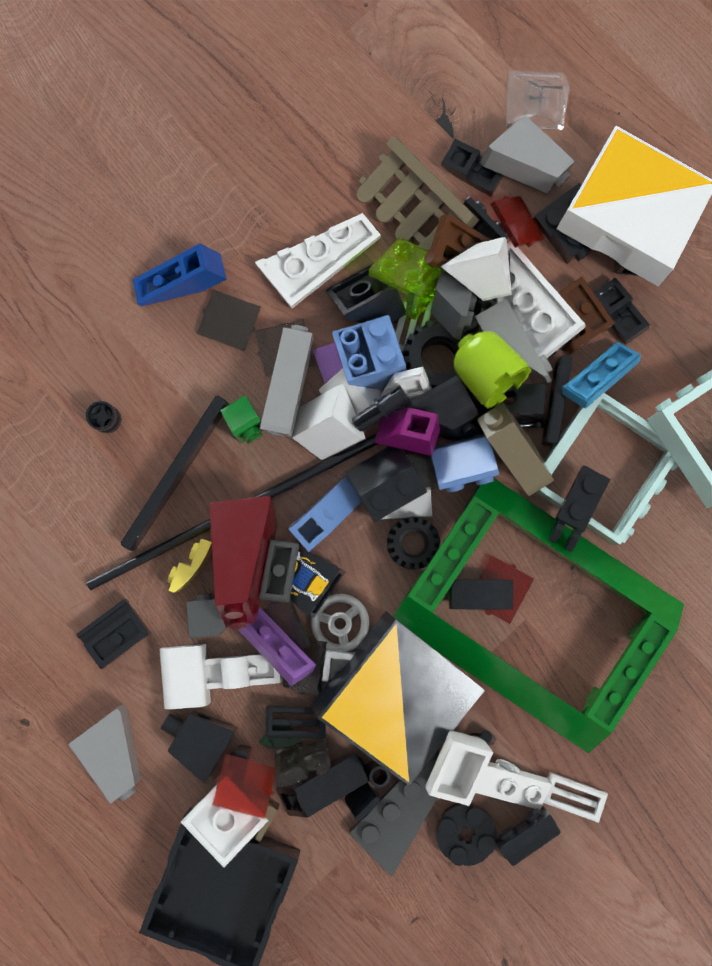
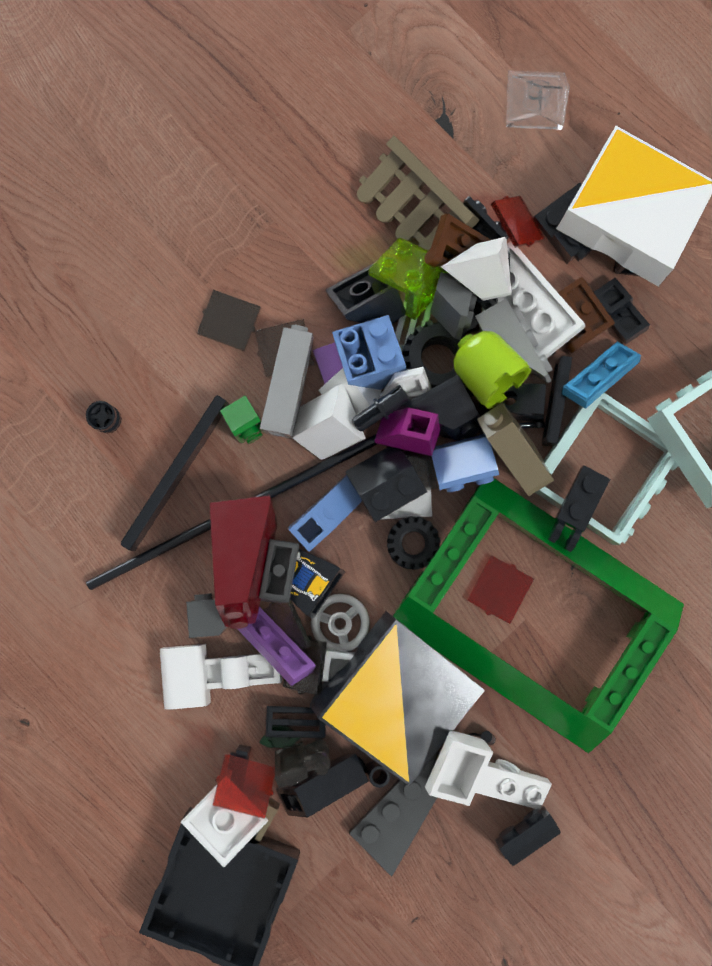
light grey slope [68,704,141,804] -> none
black plate [76,599,151,669] -> none
blue slope [133,243,227,306] -> none
black torso [161,710,237,783] -> none
light yellow slope [167,539,212,593] -> none
white wing [255,213,381,309] -> none
black slope [344,782,380,821] -> none
black plate [436,803,497,866] -> none
black slope [441,139,504,197] -> none
black slope [449,579,513,610] -> none
light grey slope [480,115,575,193] -> none
white tile [544,772,608,823] -> none

